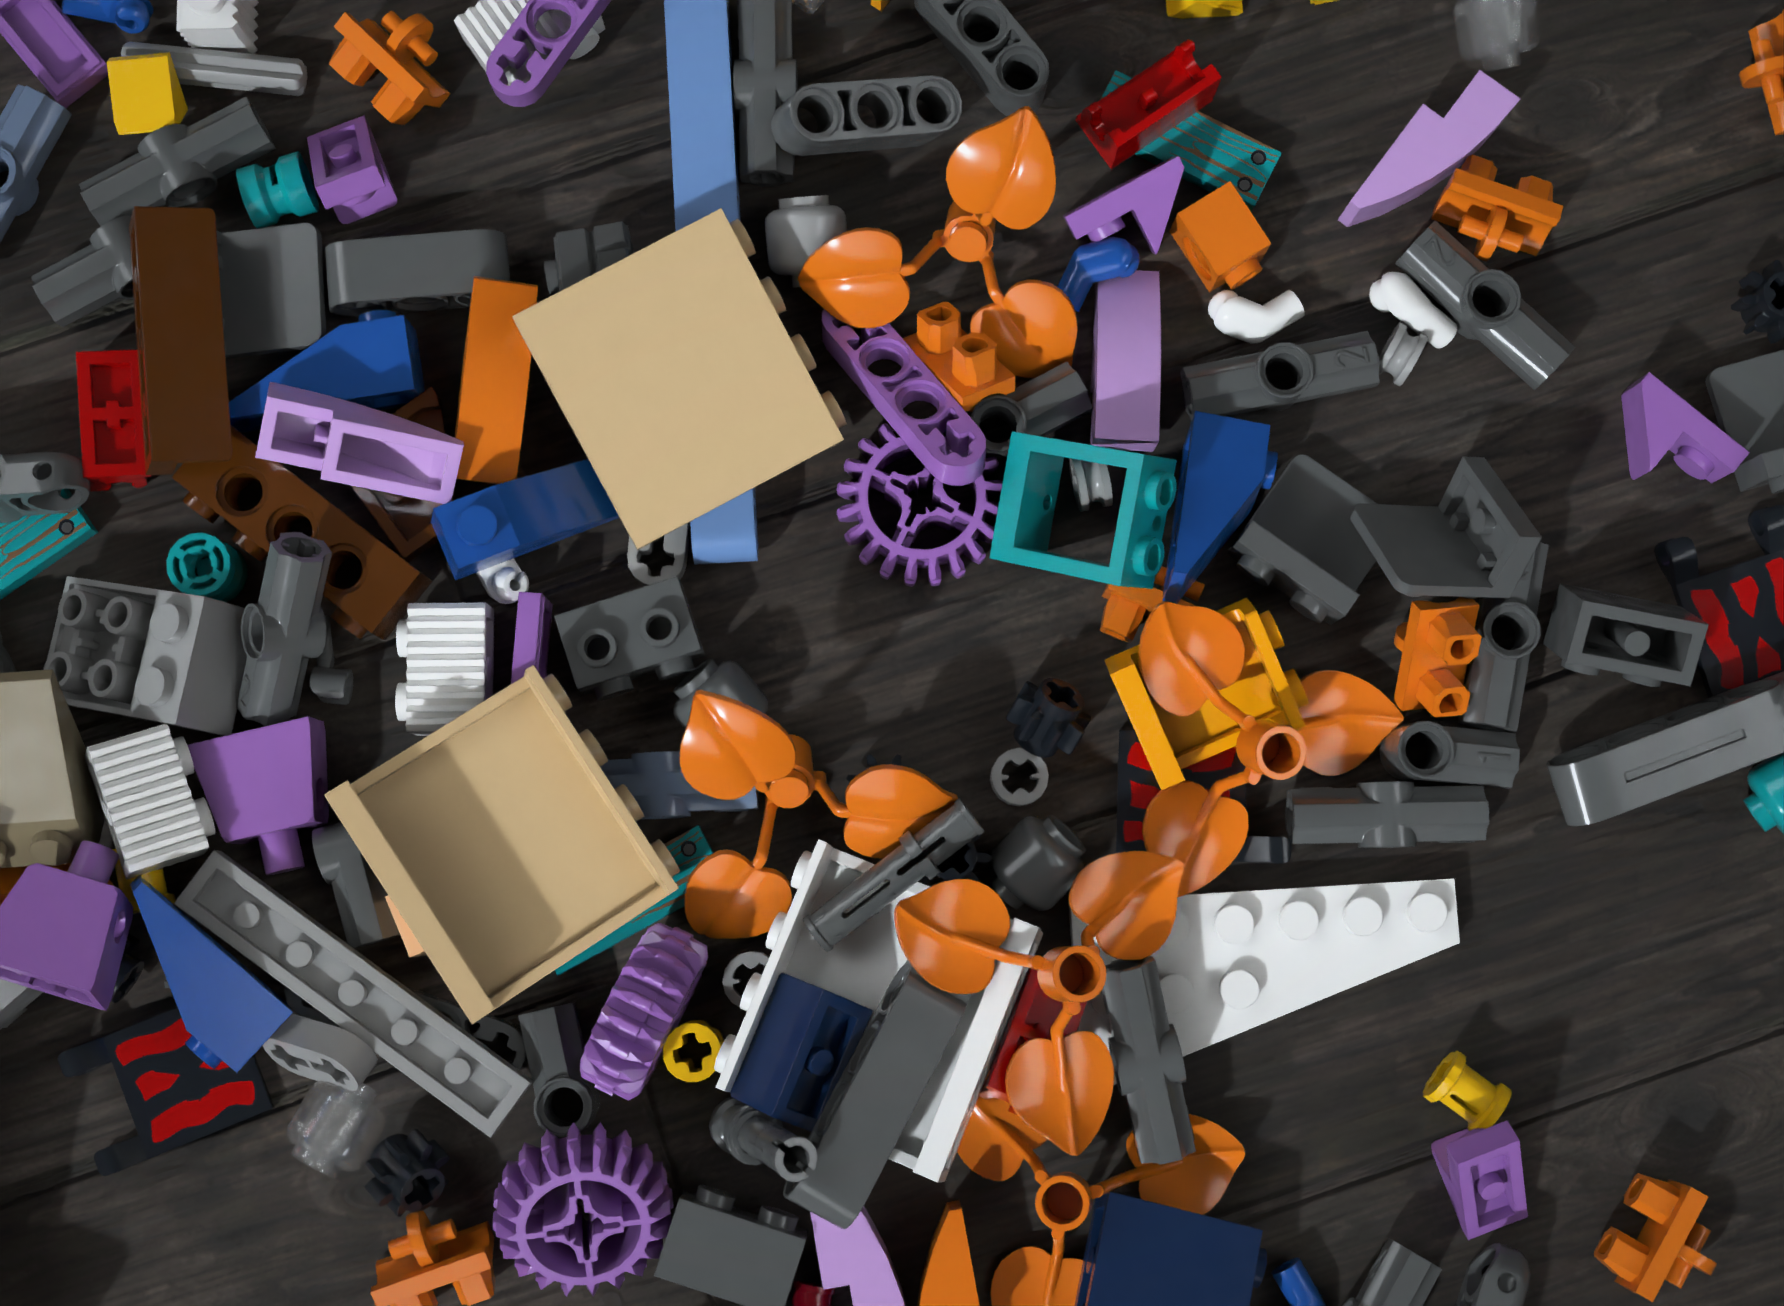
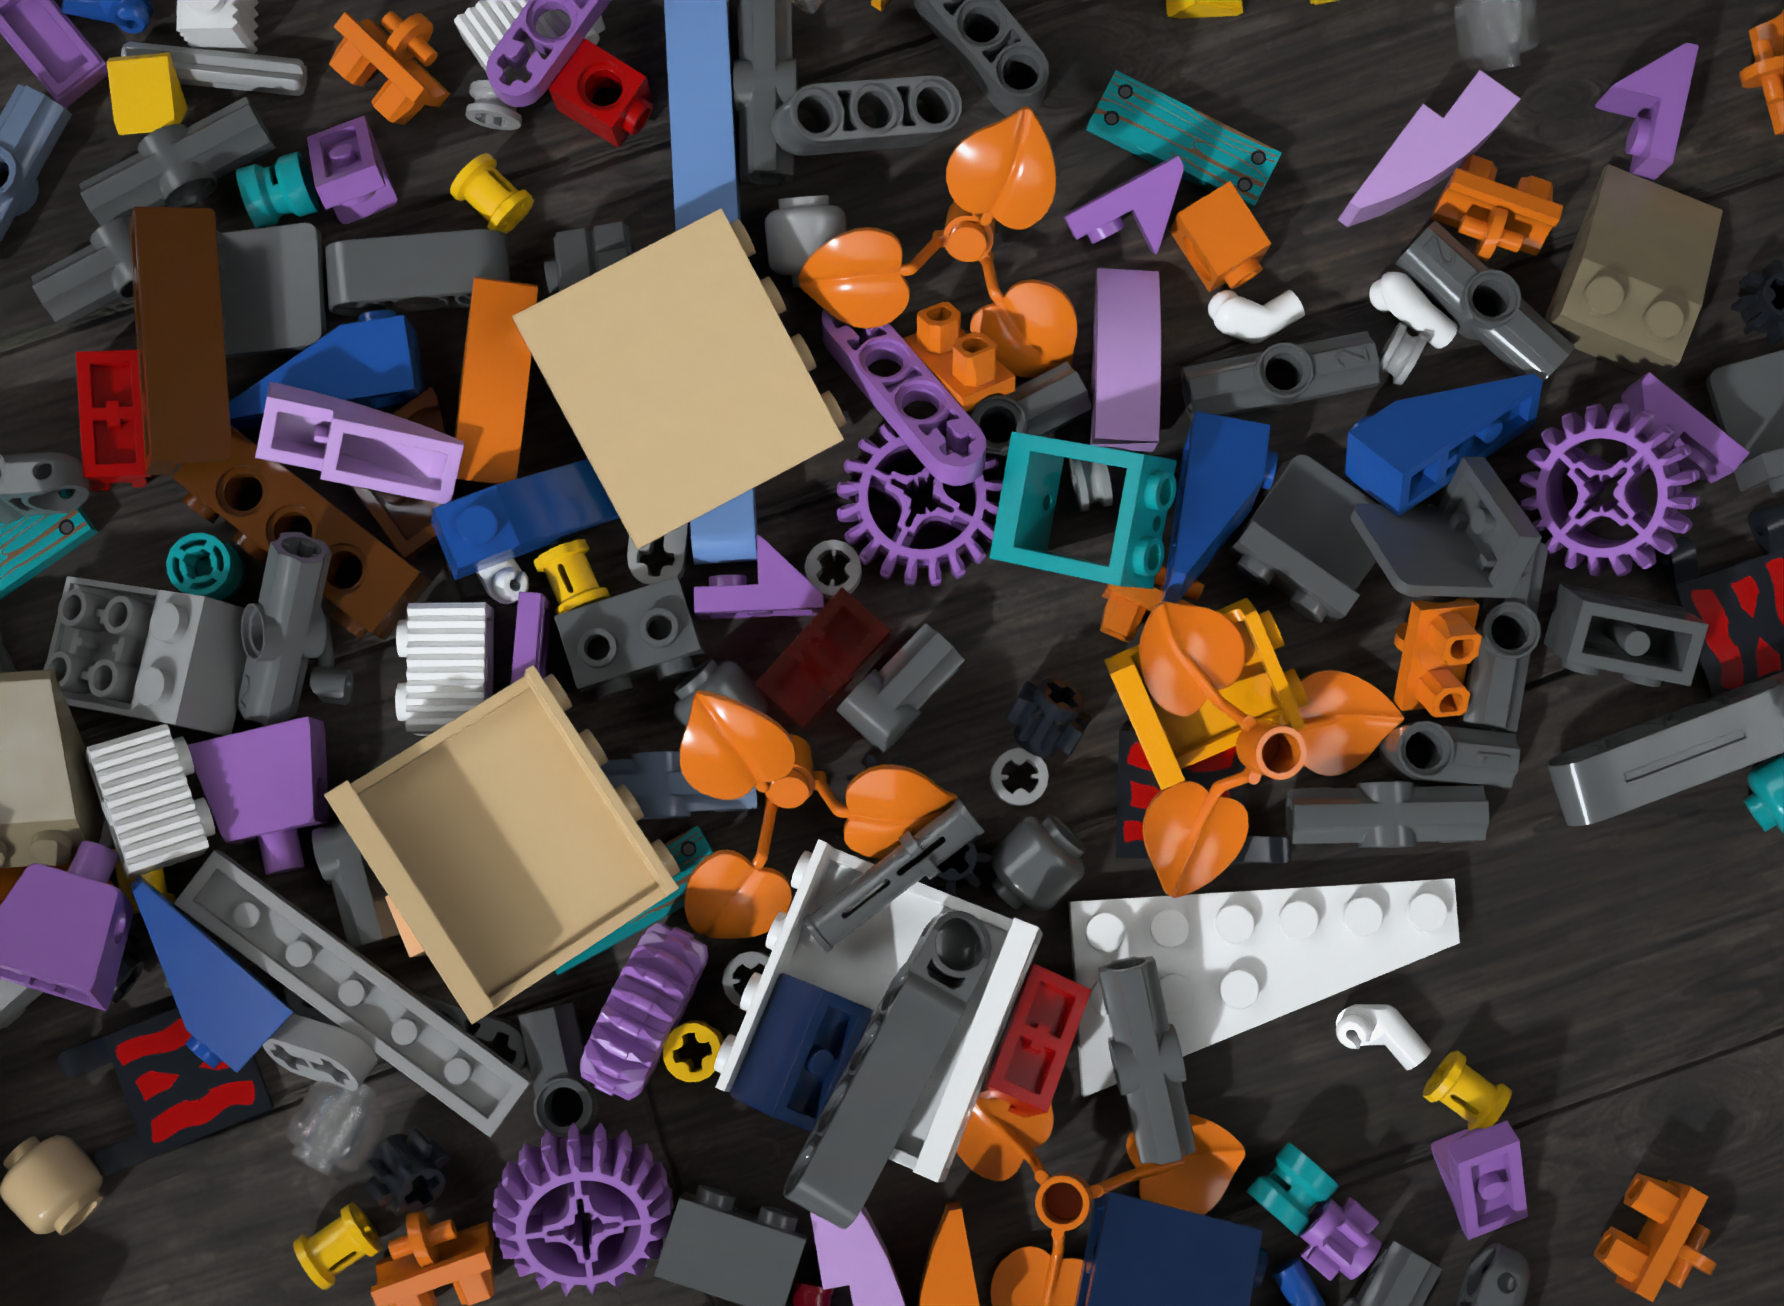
dark grey pin [709,1097,818,1182] -> none
orange plant [894,851,1184,1156] -> none
blue arm [1057,237,1140,312] -> none
red hinge [1075,39,1222,169] -> none
none -> tan head [0,1135,103,1235]
none -> yellow bush [293,1202,383,1290]
none -> yellow bush [450,153,534,234]
none -> light grey bush [465,80,522,130]
none -> yellow bush [533,539,611,615]
none -> red brick [549,38,653,148]
none -> medium lavender slope [694,534,825,620]
none -> clear red brick [755,587,891,733]
none -> light grey bush [805,540,862,600]
none -> dark grey piece [836,623,965,754]
none -> teal wheel [1246,1142,1339,1236]
none -> medium lavender gear [1299,1197,1382,1281]
none -> white arm [1336,1004,1431,1070]
none -> blue slope [1345,374,1543,517]
none -> medium lavender gear [1520,403,1700,576]
none -> dark tan slope [1544,164,1723,378]
none -> medium lavender slope [1595,43,1699,182]

